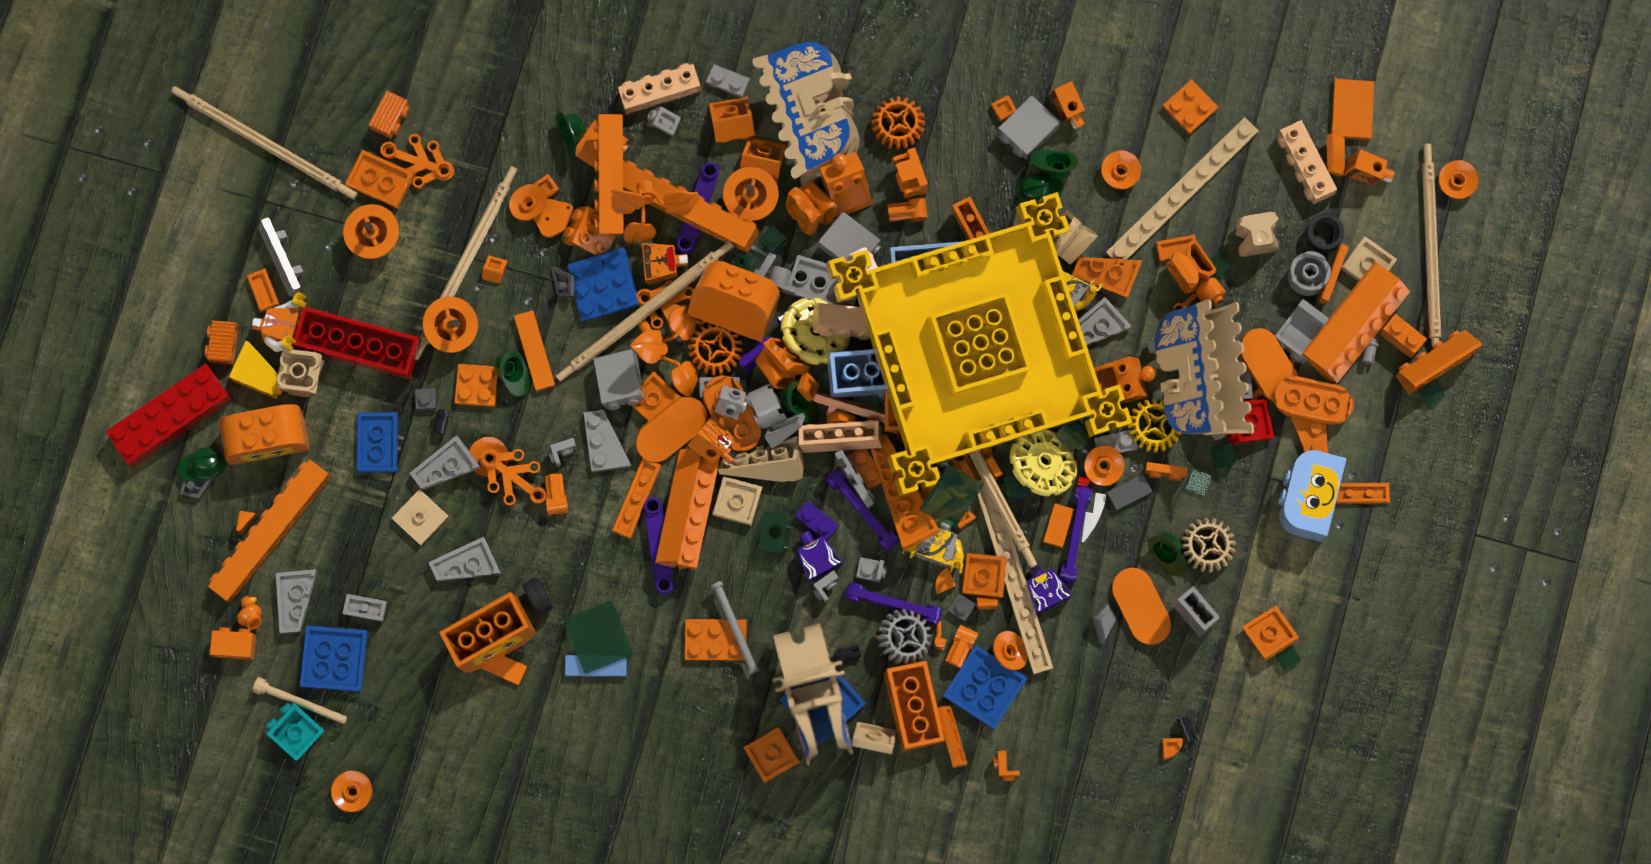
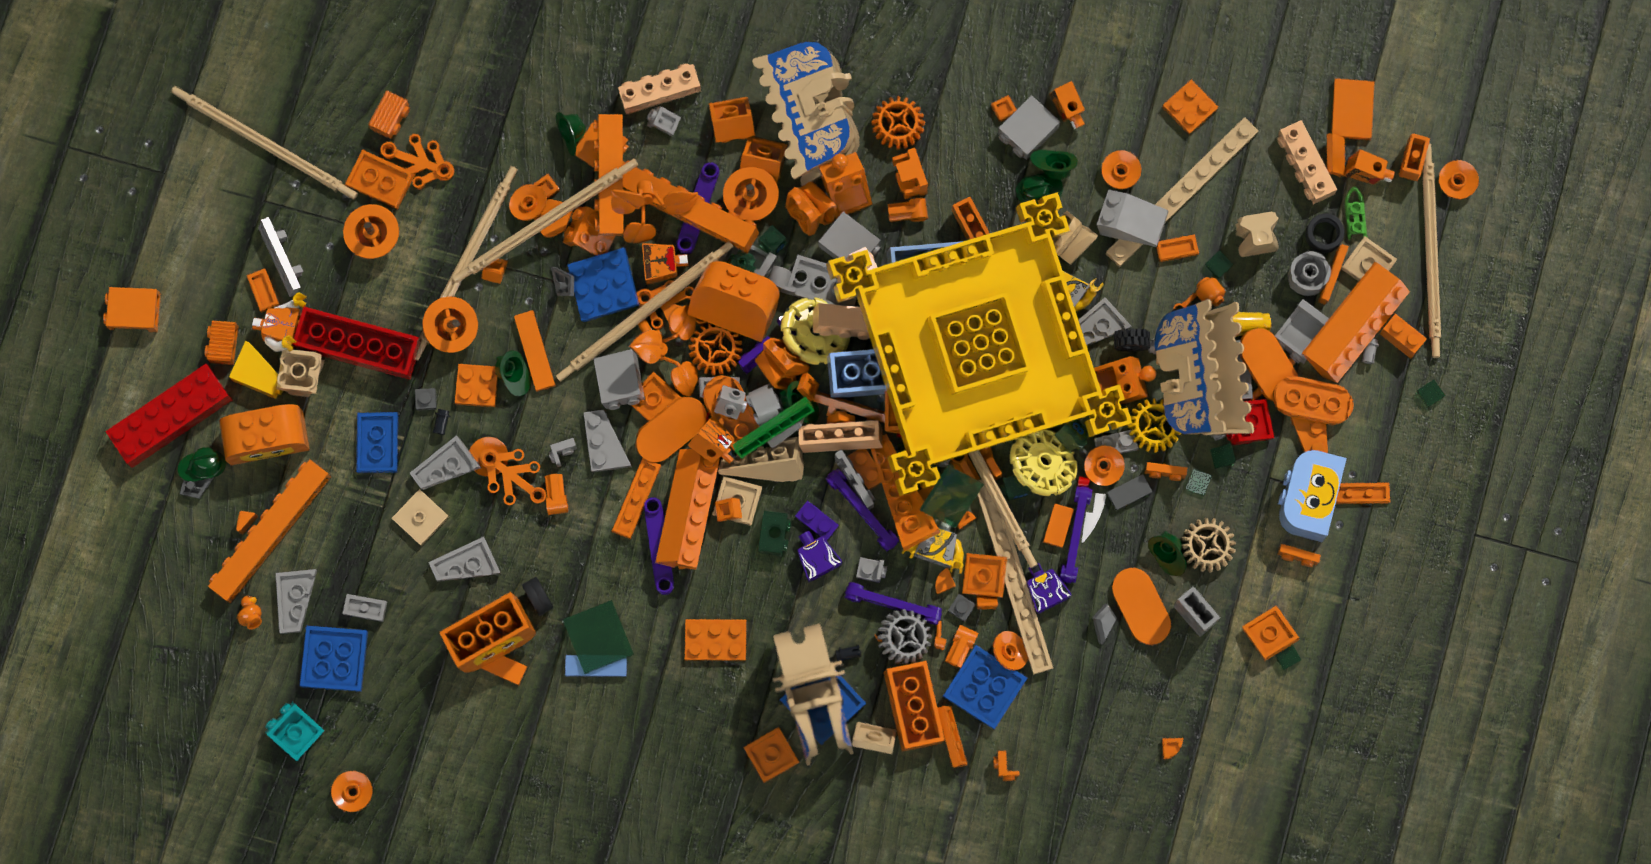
orange brick [210,627,256,660] -> none
tan piece [252,677,347,724] -> none
light grey plate [706,64,750,98] -> none
light grey bar [711,581,760,675] -> none
light grey bracket [813,571,838,603] -> none
orange wing [1072,257,1142,298] -> none
orange piece [1166,240,1216,295] -> none
black pin [1176,715,1197,743] -> none
orange slope [1396,330,1482,396] -> none
none -> orange panel [103,287,161,332]
none -> tan axle [453,159,638,283]
none -> orange slope [715,498,742,522]
none -> green piece [732,397,815,459]
none -> light grey slope [1097,190,1168,247]
none -> black tyre [1114,328,1150,352]
none -> yellow plant [1233,312,1271,337]
none -> orange plate [1277,544,1321,567]
none -> bright green piece [1345,186,1367,240]
none -> orange brick [1398,134,1430,181]

